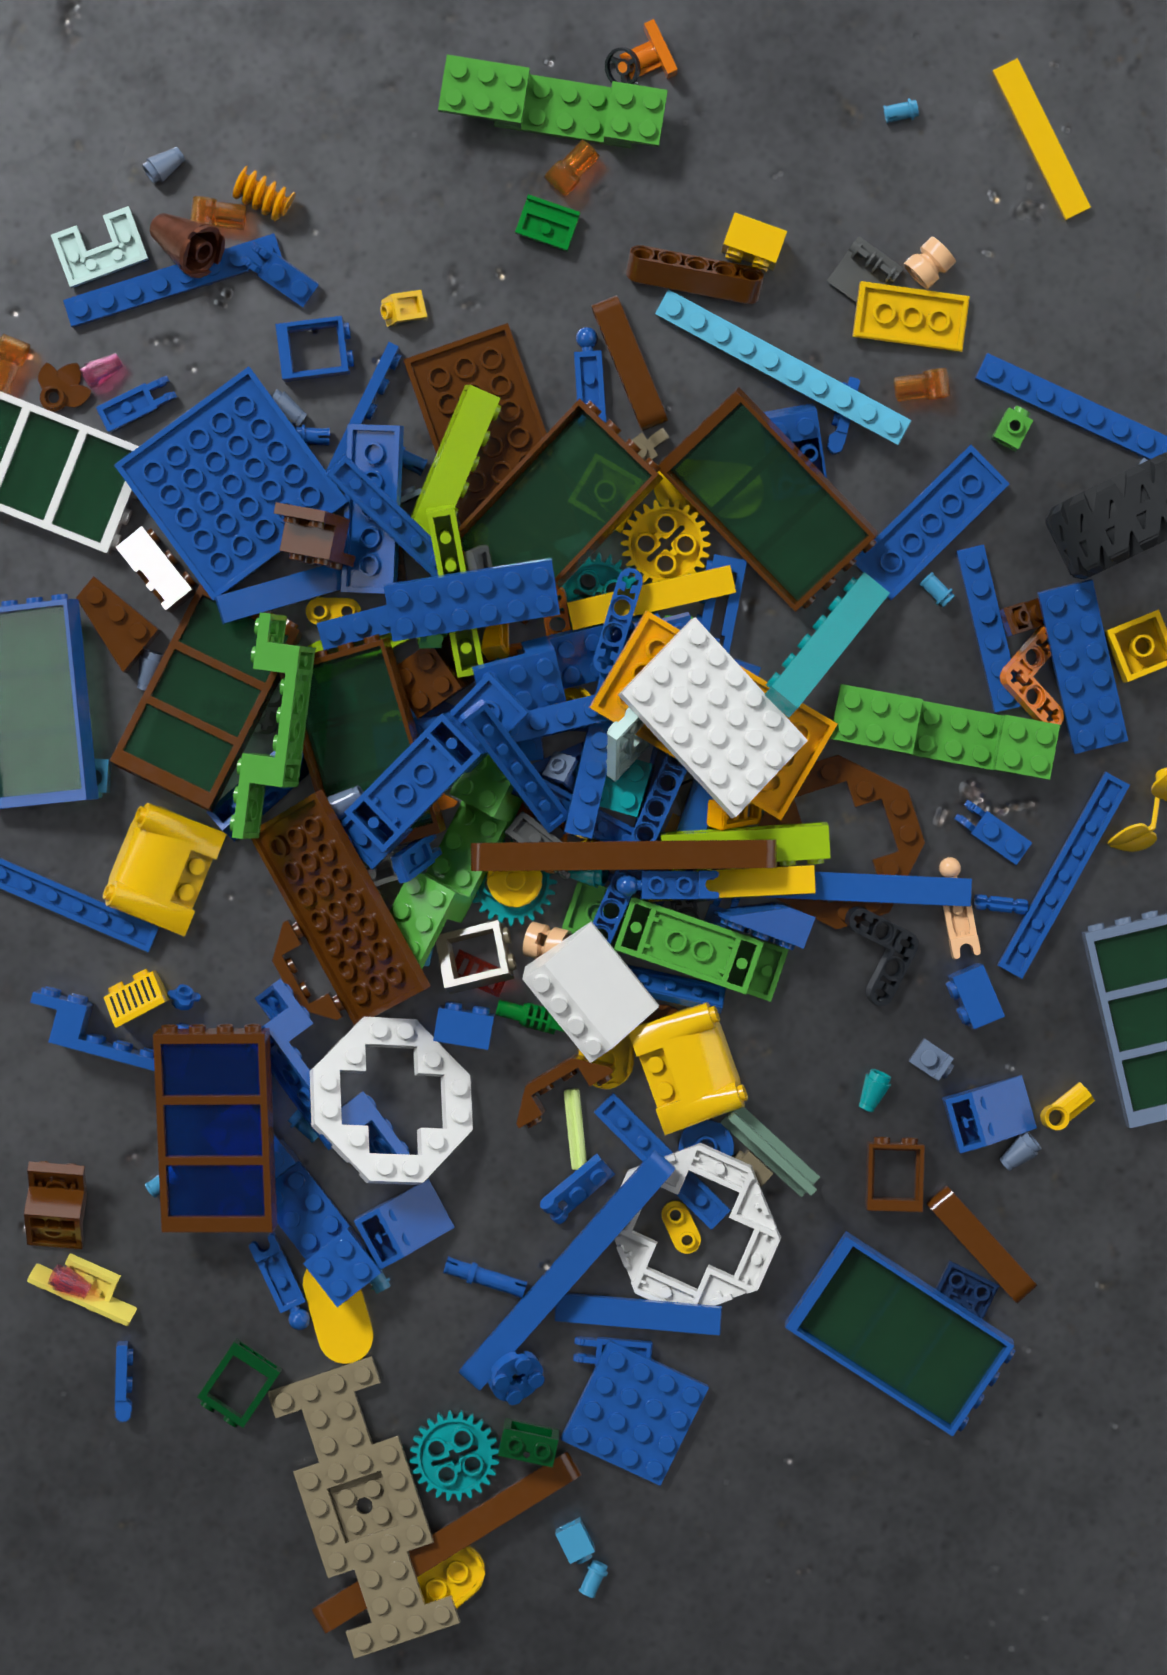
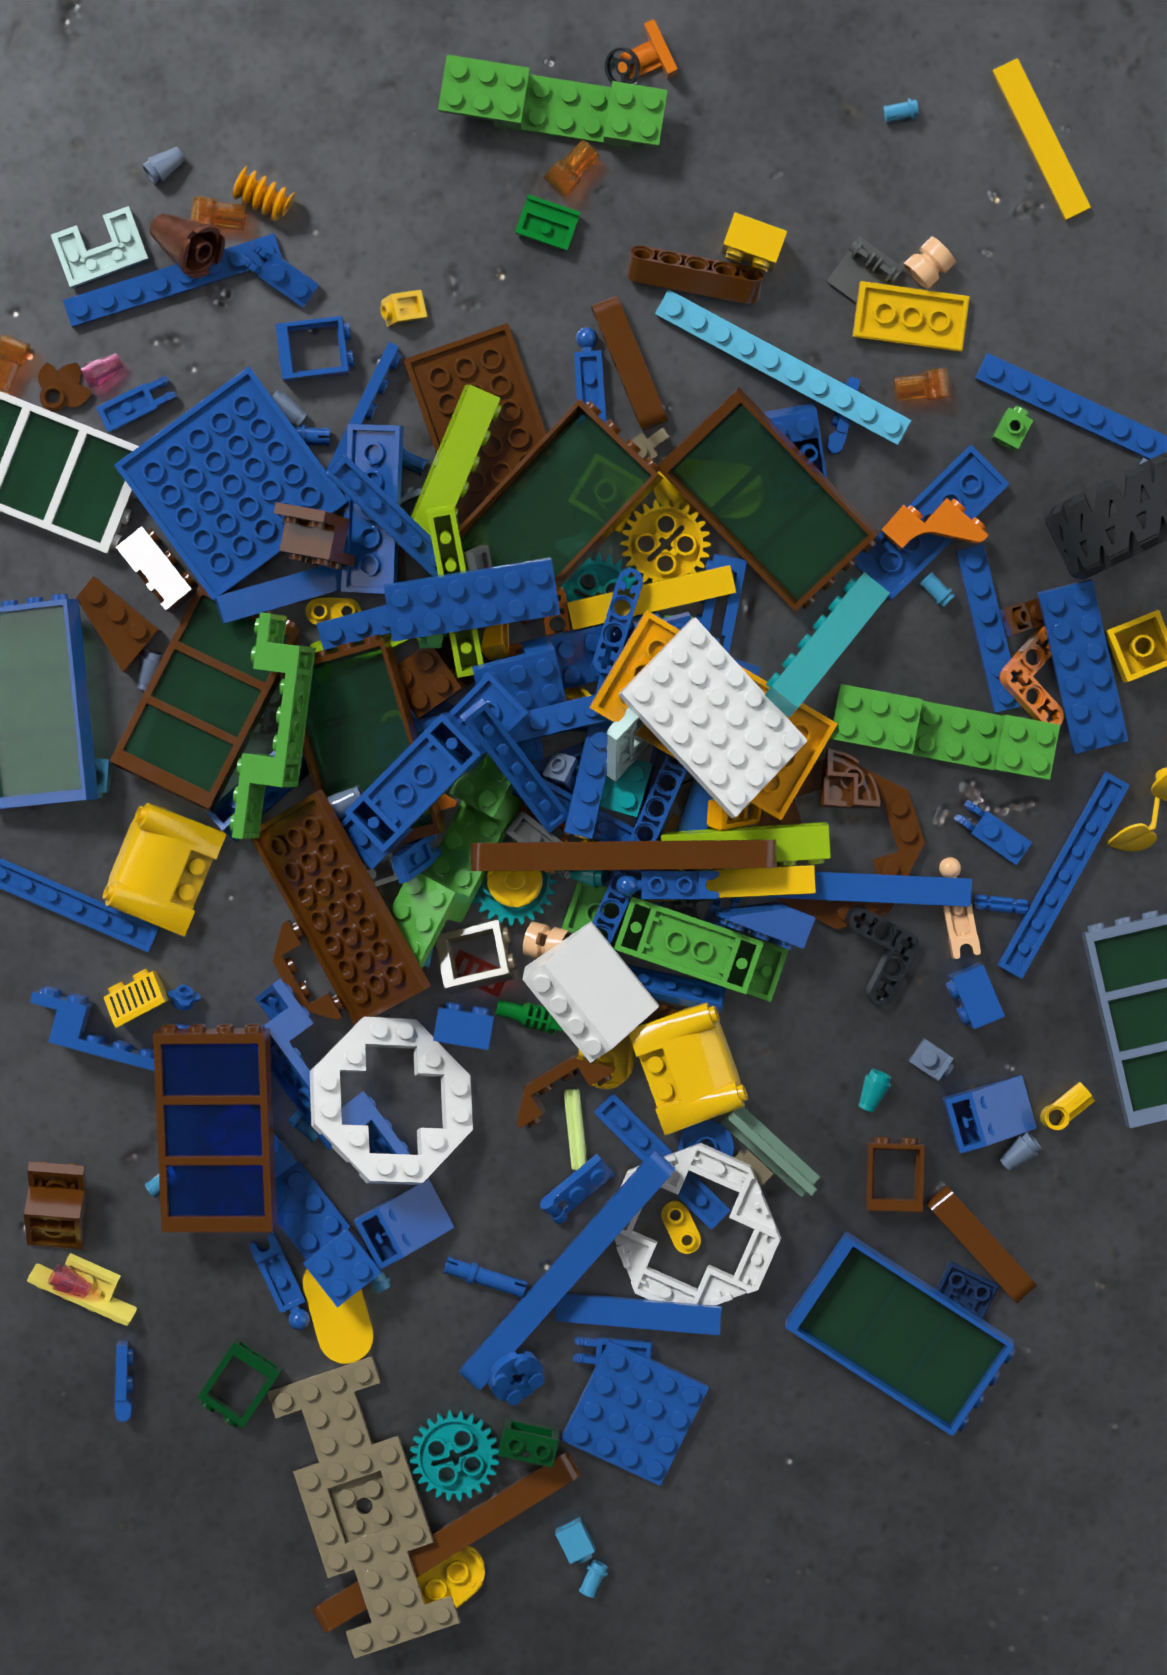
none -> reddish brown brick [821,748,880,808]
none -> orange arch [880,498,988,550]

